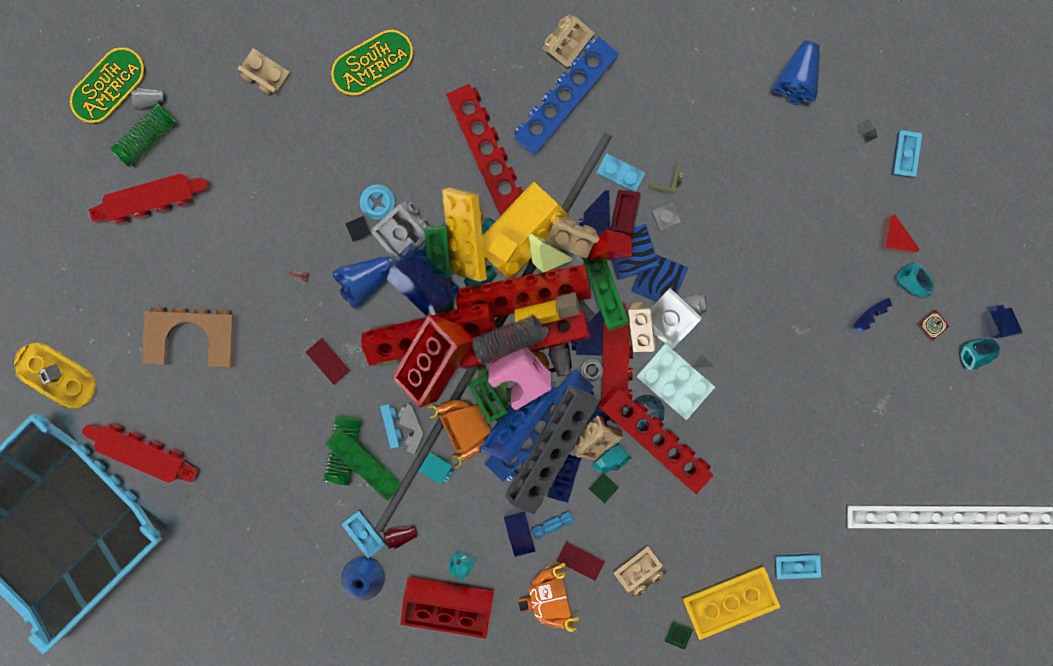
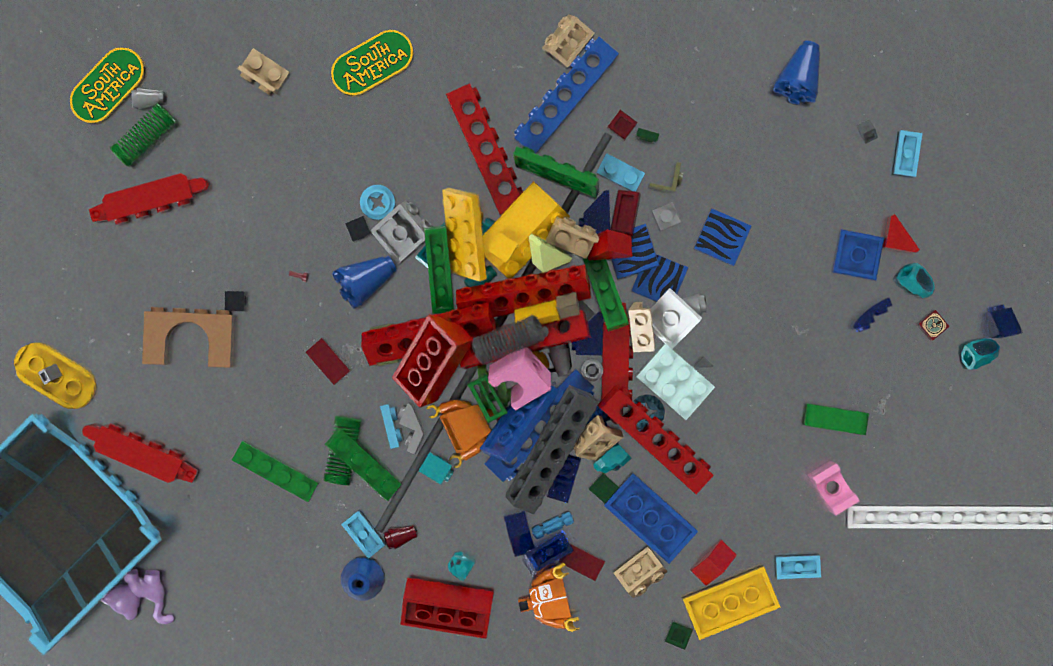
clear blue slope [381,242,459,316] -> none
none -> lavender animal [101,569,174,624]
none -> black piece [225,291,246,311]
none -> green plate [232,441,319,502]
none -> green plate [513,147,600,198]
none -> clear blue slope [522,533,574,579]
none -> blue plate [604,473,698,564]
none -> dark red tile [607,110,638,141]
none -> dark green tile [635,128,659,144]
none -> red slope [691,540,737,586]
none -> blue tile [694,208,752,266]
none -> green beam [803,404,870,435]
none -> bright pink piece [808,460,860,515]
none -> blue tile [832,229,884,281]

